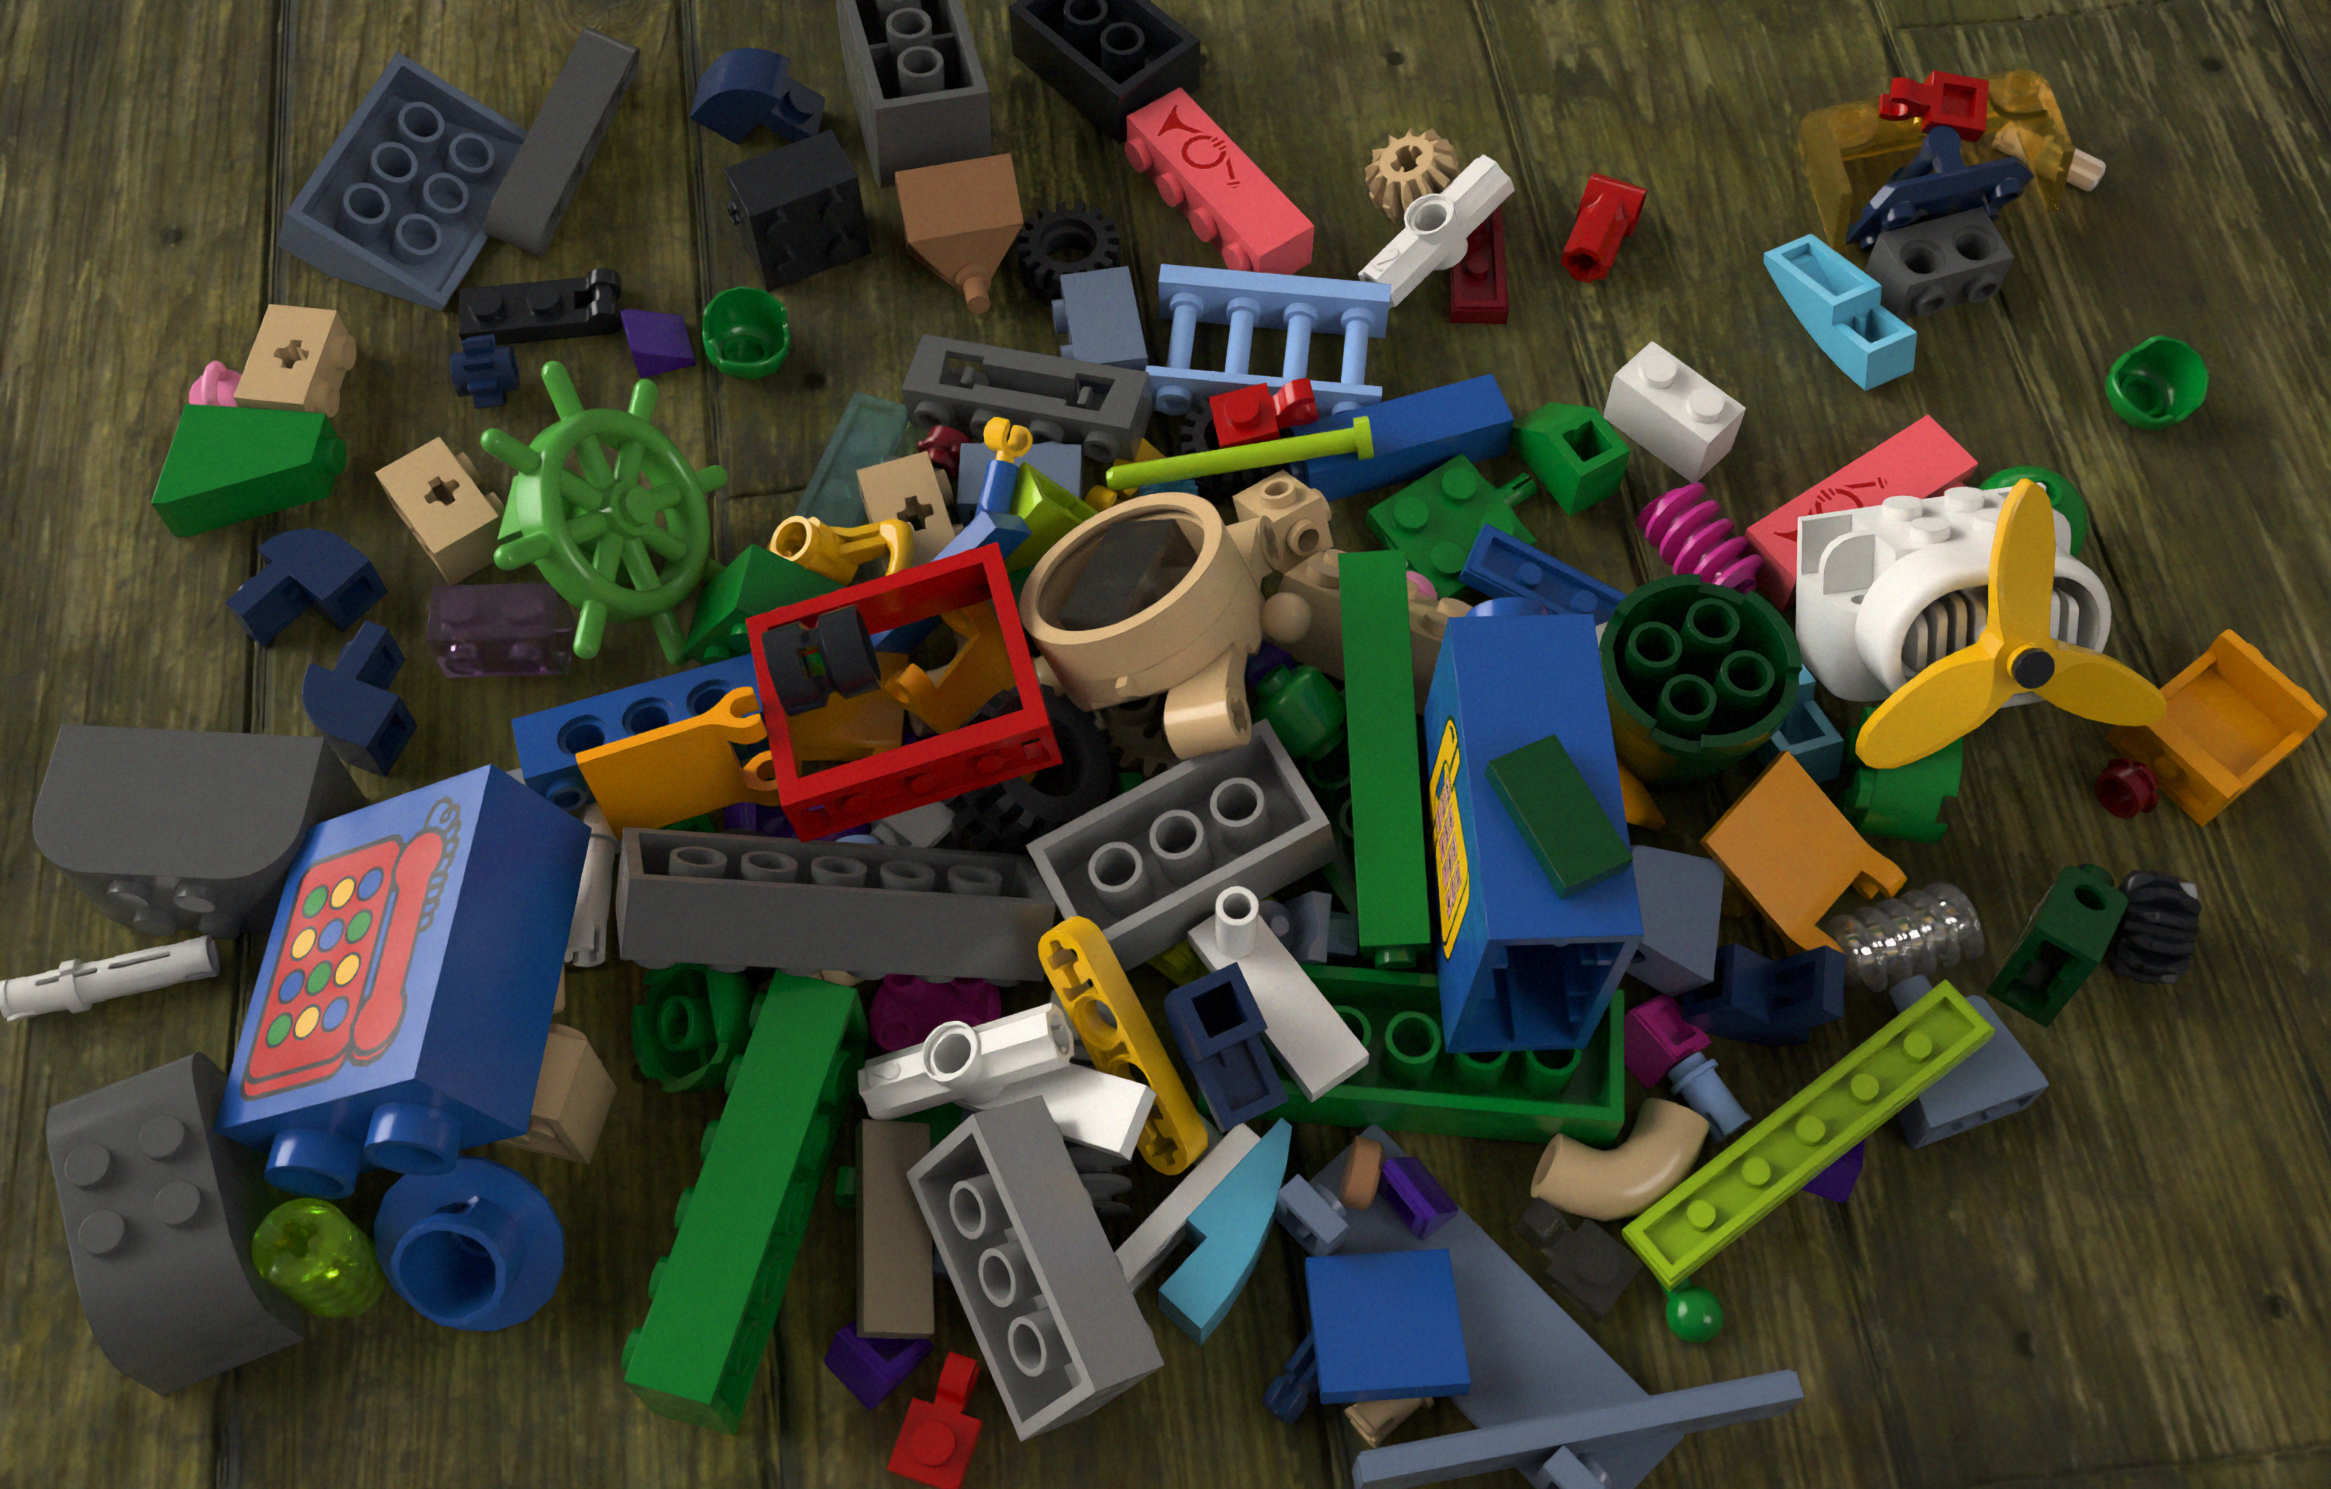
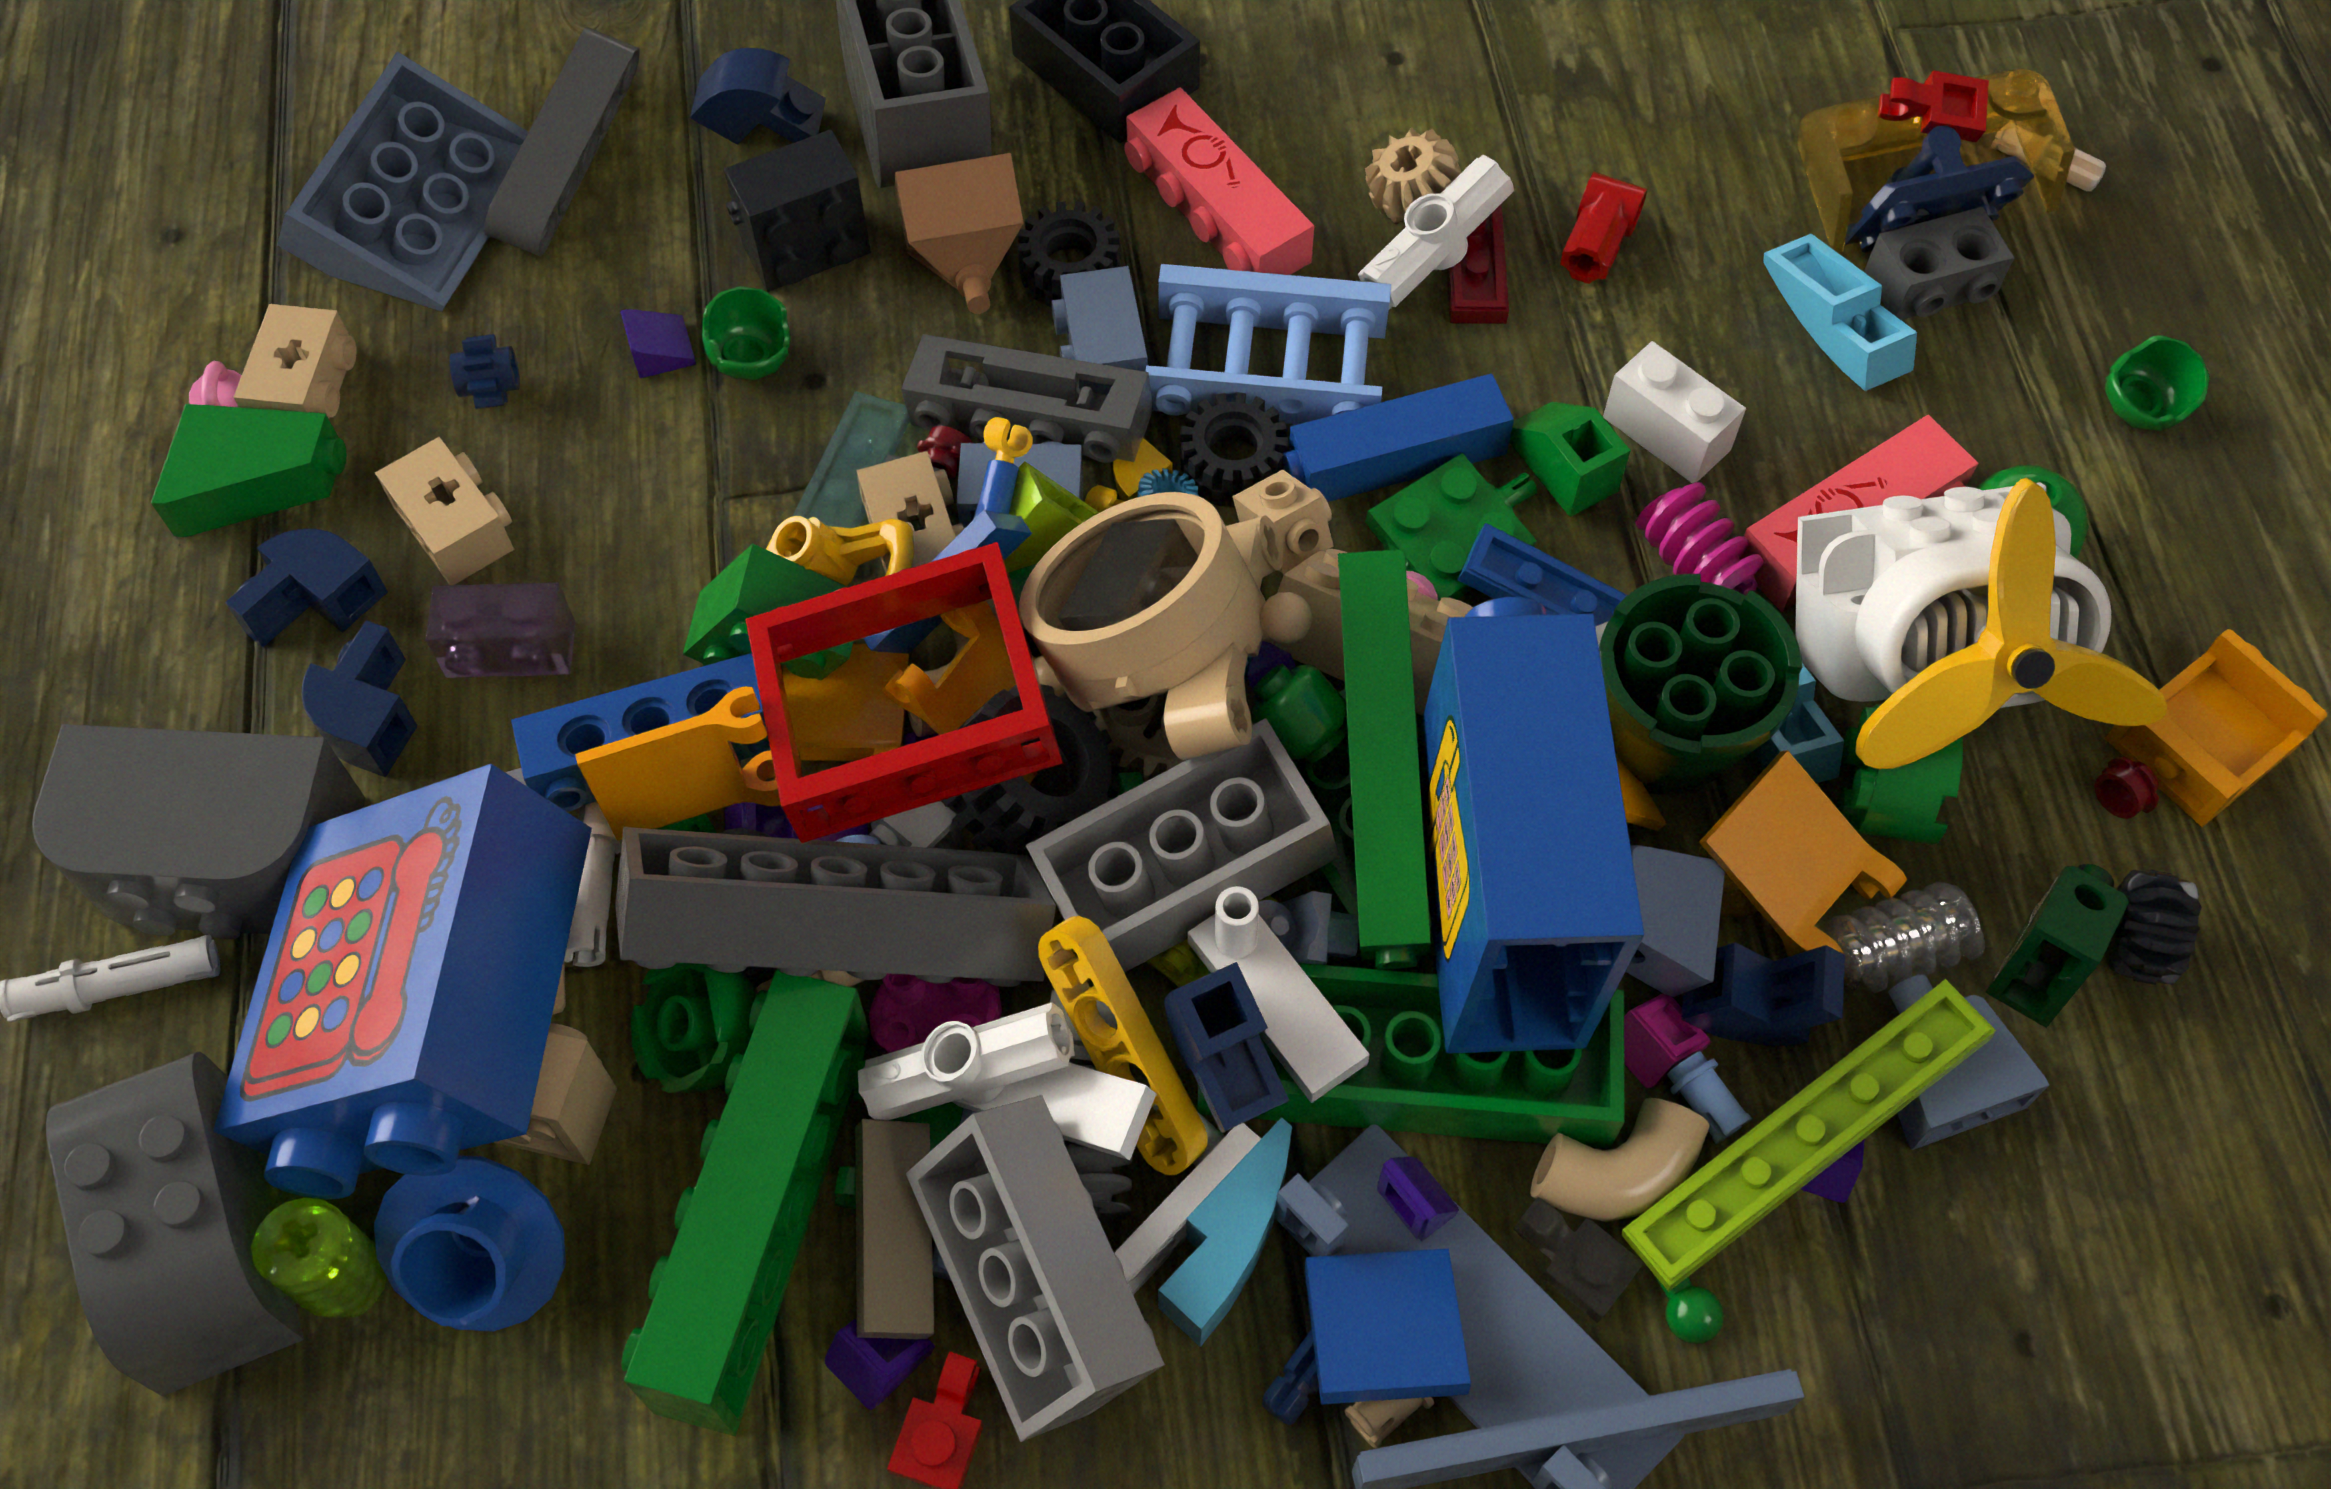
black plate [459,268,622,345] -> none
bright green piece [481,361,728,666] -> none
black wheel [762,604,883,717] -> none
lime bar [1106,416,1374,491] -> none
red plate [1208,378,1319,449] -> none
medium nougat tile [1339,1136,1384,1211] -> none
dark green tile [1485,734,1633,900] -> none

